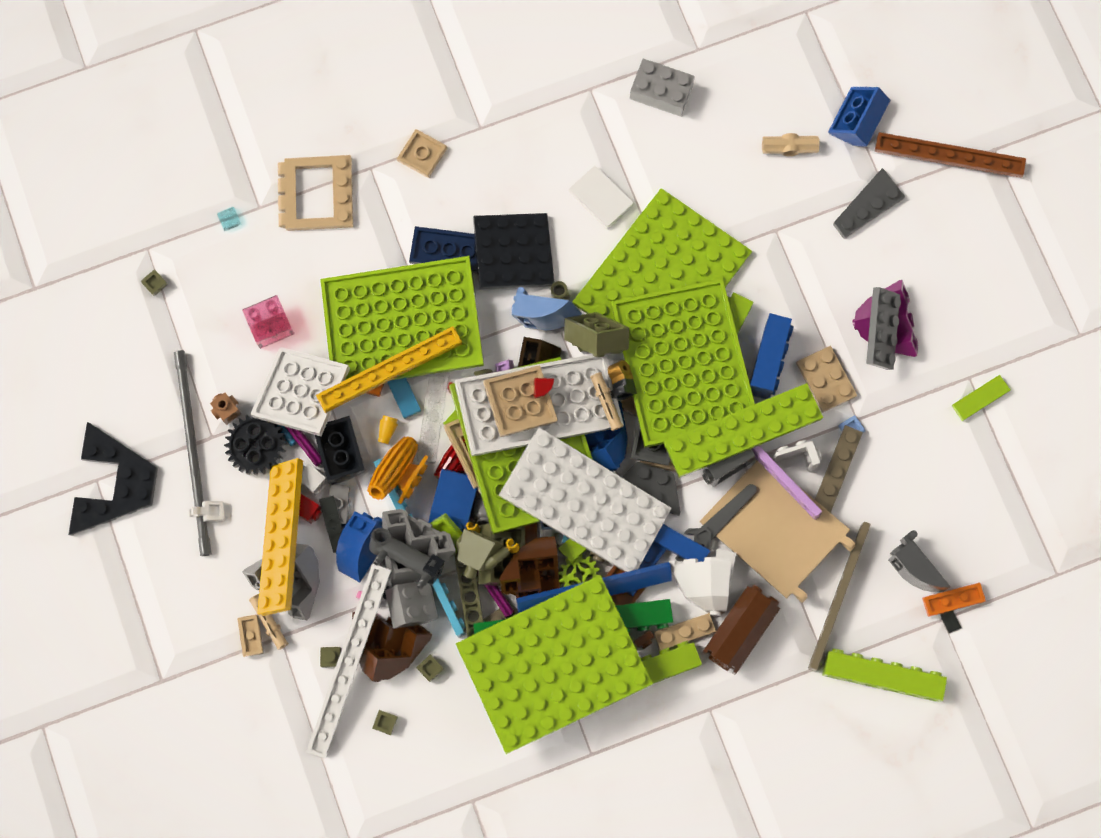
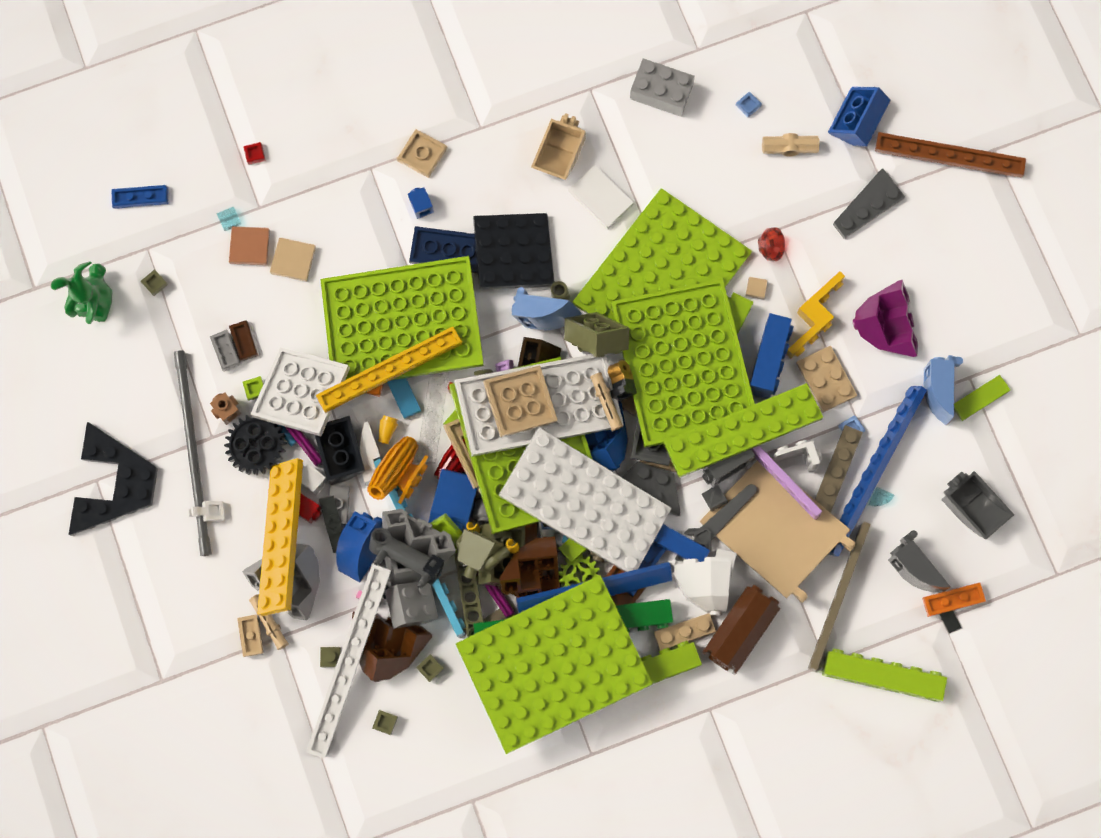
clear pink slope [242,295,295,349] -> none
tan hinge [278,155,353,231] -> none
red tile [534,378,554,399] -> none
reddish brown plate [633,630,654,650] -> none
dark grey plate [866,287,901,370] -> none
none -> green animal [51,261,113,325]
none -> blue tile [111,185,169,209]
none -> light grey plate [209,329,241,372]
none -> nougat tile [229,226,270,265]
none -> reddish brown tile [229,320,259,362]
none -> lime plate [242,376,264,401]
none -> red tile [243,142,266,165]
none -> tan tile [270,237,316,282]
none -> white slope [360,422,382,486]
none -> blue brick [407,187,434,219]
none -> tan piece [531,113,586,180]
none -> dark grey tile [701,485,728,512]
none -> medium blue tile [736,91,762,118]
none -> tan tile [745,277,768,300]
none -> clear red piece [758,227,785,262]
none -> yellow bracket [786,271,845,359]
none -> blue plate [828,386,927,557]
none -> clear light blue tile [868,487,895,507]
none -> medium blue piece [923,355,963,425]
none -> dark grey piece [941,471,1015,540]

